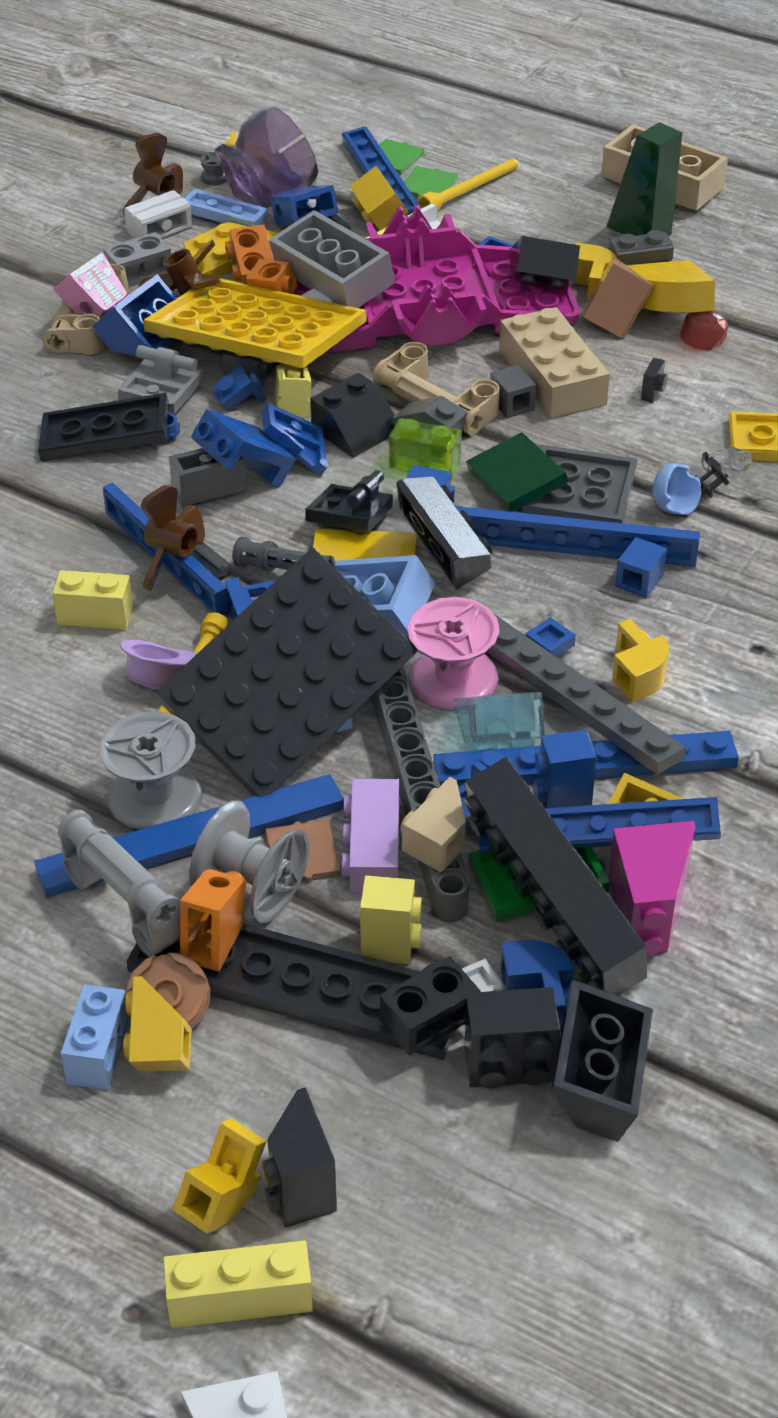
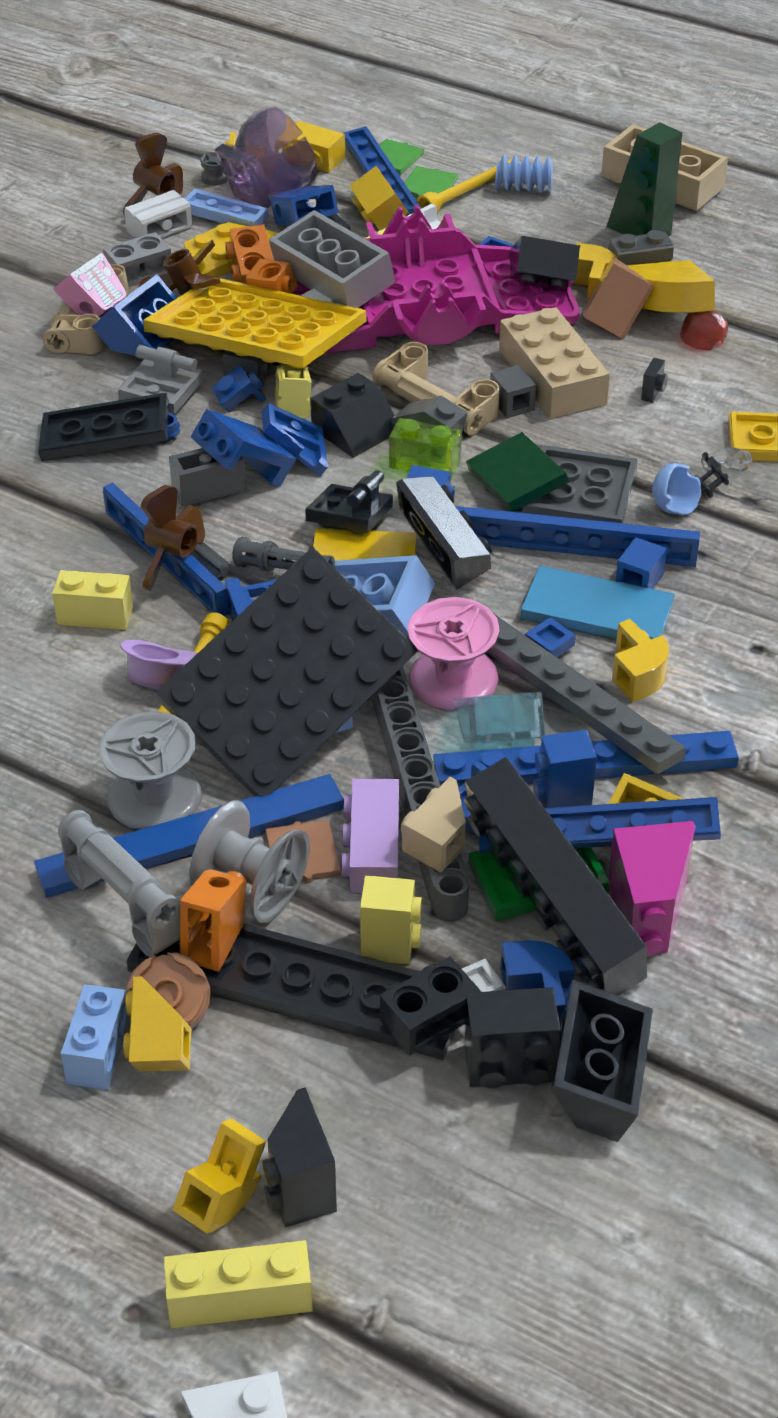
none -> yellow brick [281,121,345,173]
none -> light blue piece [495,154,553,193]
none -> dark azure tile [521,565,675,639]

